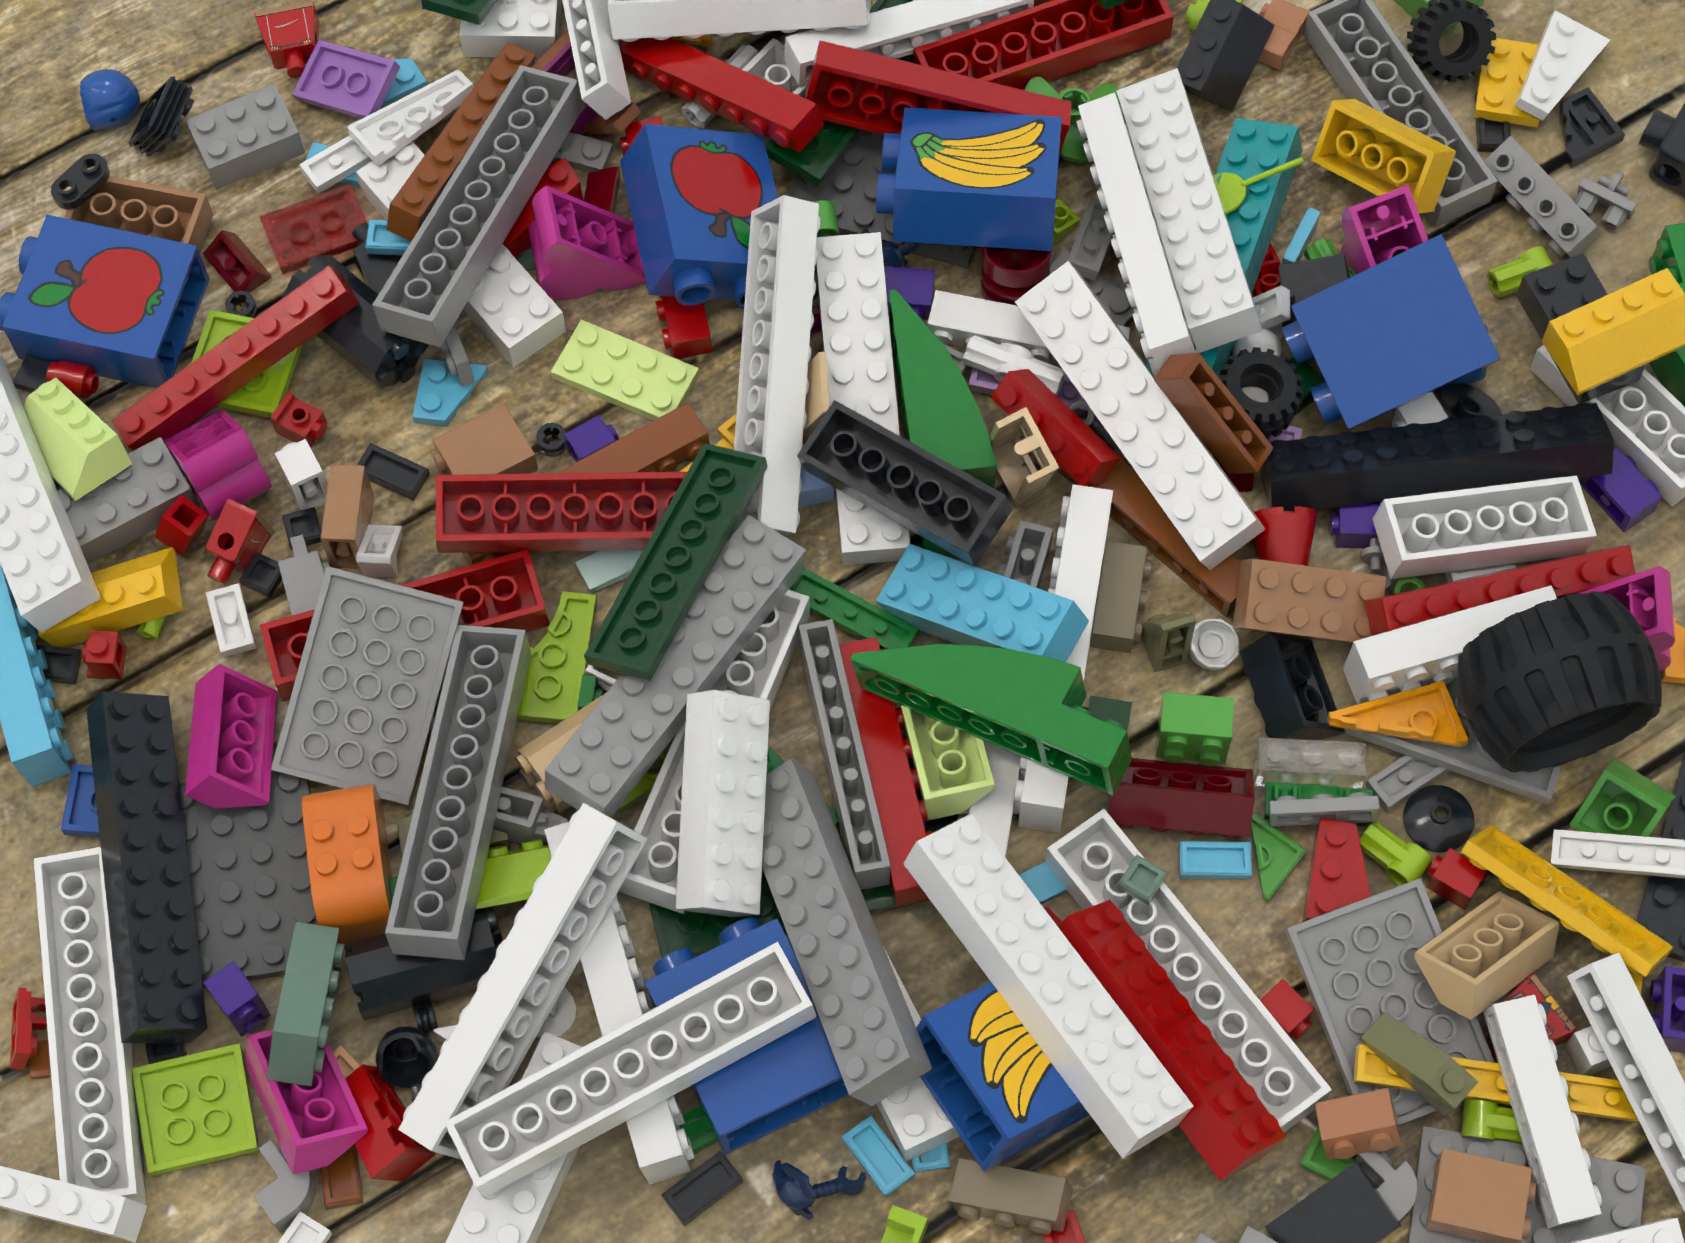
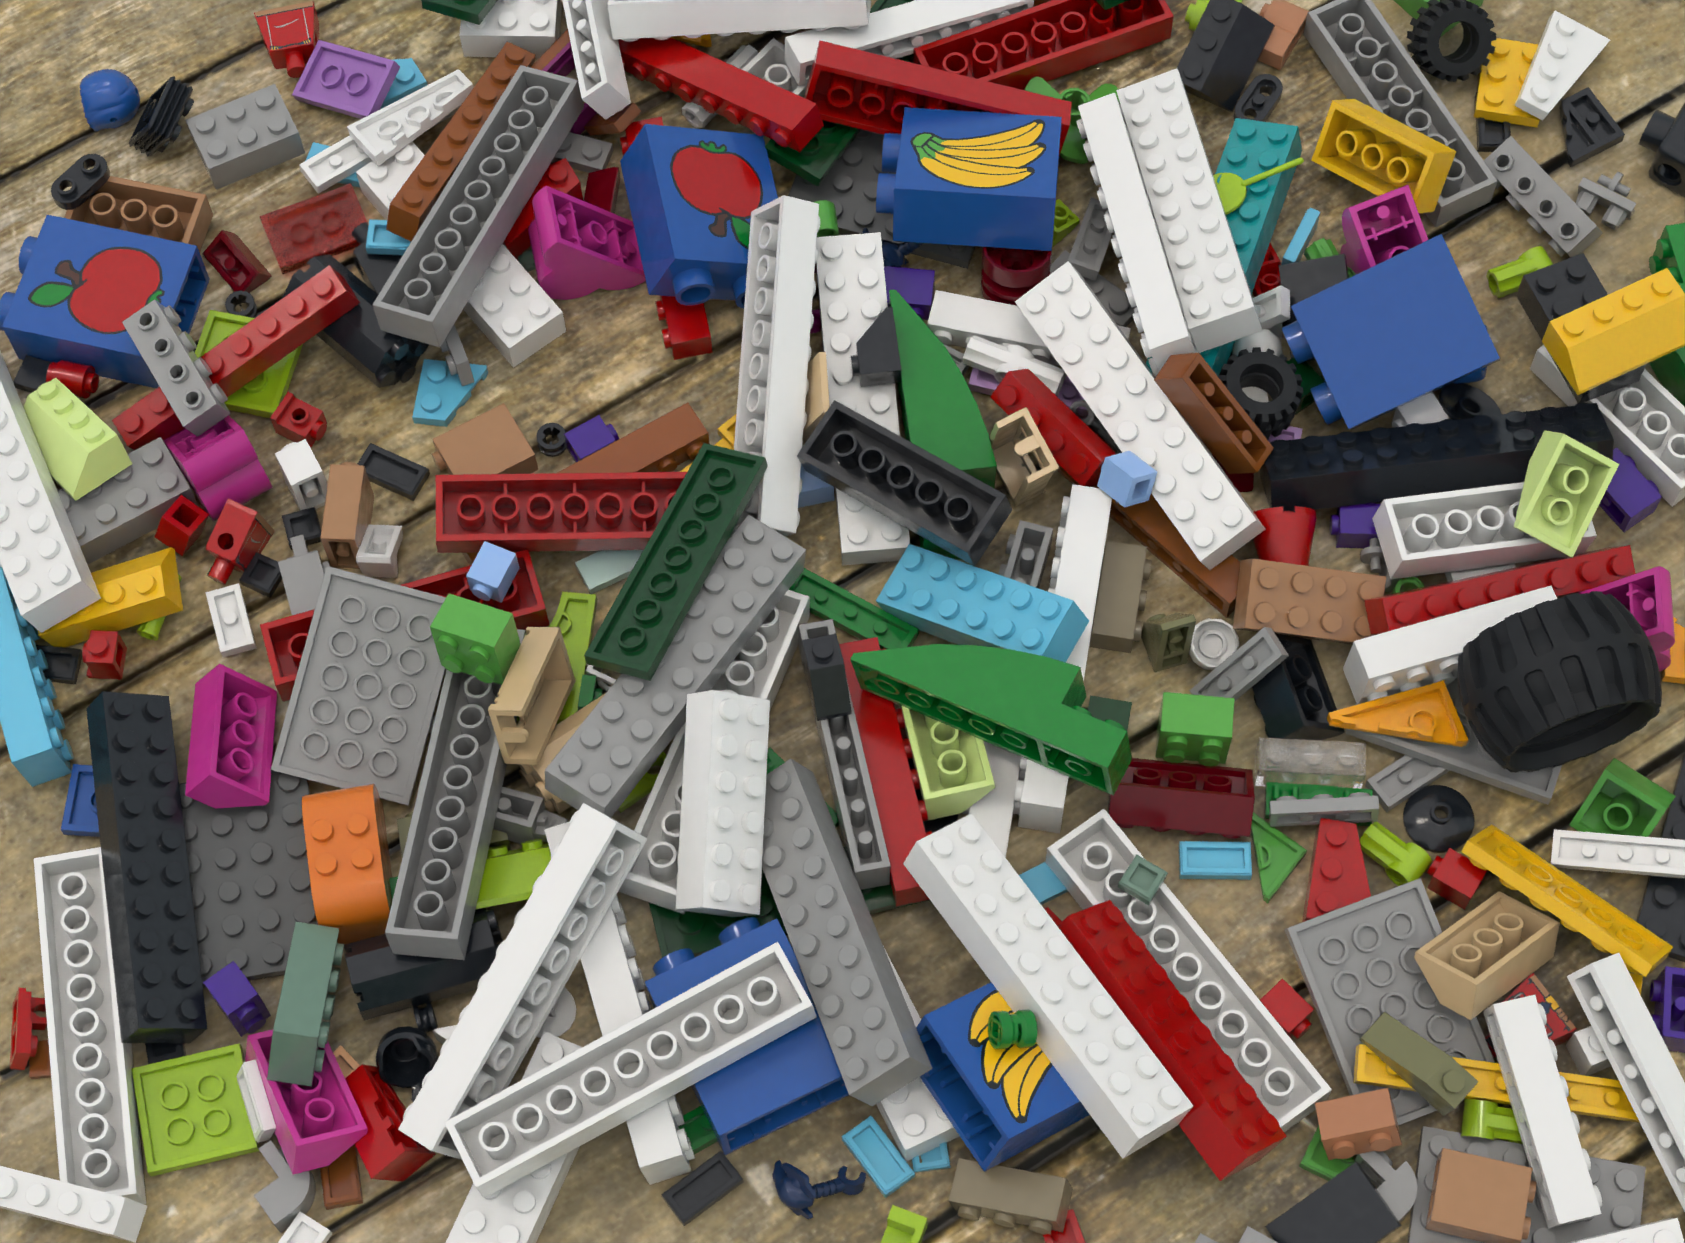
yellowish green plate [551,319,699,421] -> none
none -> light grey brick [122,299,231,437]
none -> white tile [236,1059,276,1143]
none -> bright green brick [430,593,521,685]
none -> light blue brick [466,541,519,602]
none -> tan door [488,627,575,765]
none -> black slope [801,634,852,721]
none -> black slope [850,307,901,387]
none -> green wheel [988,1010,1037,1049]
none -> light blue brick [1097,451,1157,508]
none -> light grey plate [1189,627,1289,702]
none -> black plate [1234,74,1283,122]
none -> yellowish green slope [1514,430,1619,558]

